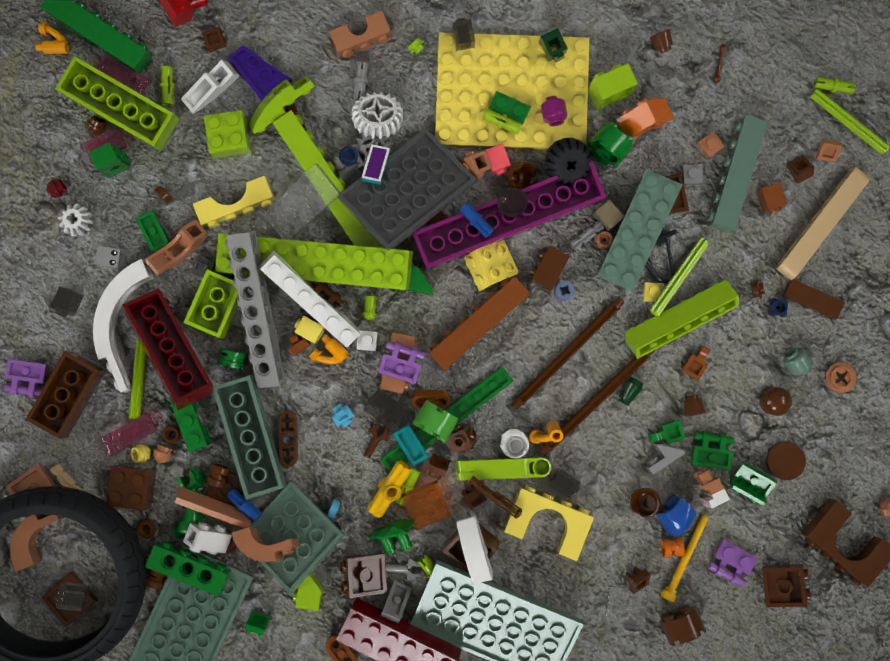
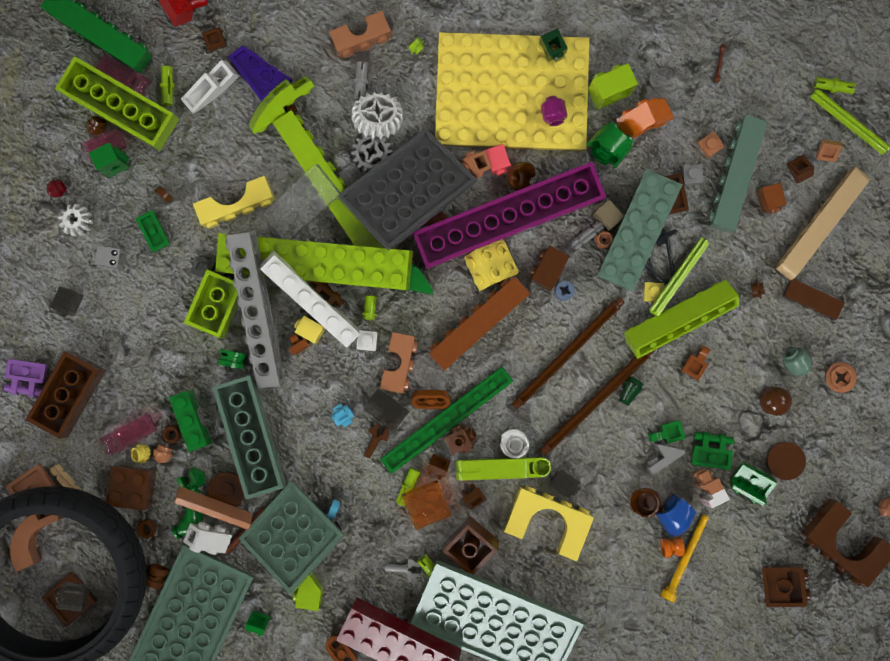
light orange plant [35,21,70,54] -> none
white arch [93,259,154,393] -> none
dark red brick [122,289,214,411] -> none
lime axle [129,337,147,419] -> none
nougat arch [145,219,208,276] -> none
green brick [145,541,232,596] -> none
lime brick [204,110,252,159] -> none
reddish brown wheel [205,463,230,488] -> none
blue axle [227,489,262,522] -> none
nougat arch [231,527,300,562] -> none
reddish brown beam [279,411,298,467] -> none
light orange plant [309,334,350,364] -> none
dark blue plate [339,147,358,166] -> none
plate [340,553,387,598] -> none
tile [361,144,391,185] -> none
yellow piece [367,461,412,518] -> none
green connector [369,518,415,554] -> none
medium lavender plate [378,341,425,384] -> none
light grey slope [381,580,412,623] -> none
teal tile [393,424,429,466] -> none
bright green brick [412,400,459,443] -> none
clear smoke brick [452,18,475,51] -> none
white slope [456,515,493,585] -> none
blue axle [459,202,493,237] -> none
reddish brown piece [469,476,522,519] -> none
lime pin [483,108,522,135] -> none
green plate [489,91,531,126] -> none
clear smoke hair [497,187,528,217] -> none
light orange plant [529,420,563,444] -> none
black wheel [544,138,592,186] -> none
reddish brown tile [625,567,650,594] -> none
reddish brown hat [650,29,673,54] -> none
reddish brown brick [660,604,706,646] -> none
reddish brown hat [684,395,706,417] -> none
medium lavender plate [708,539,758,587] -> none
dark blue plate [768,298,788,318] -> none

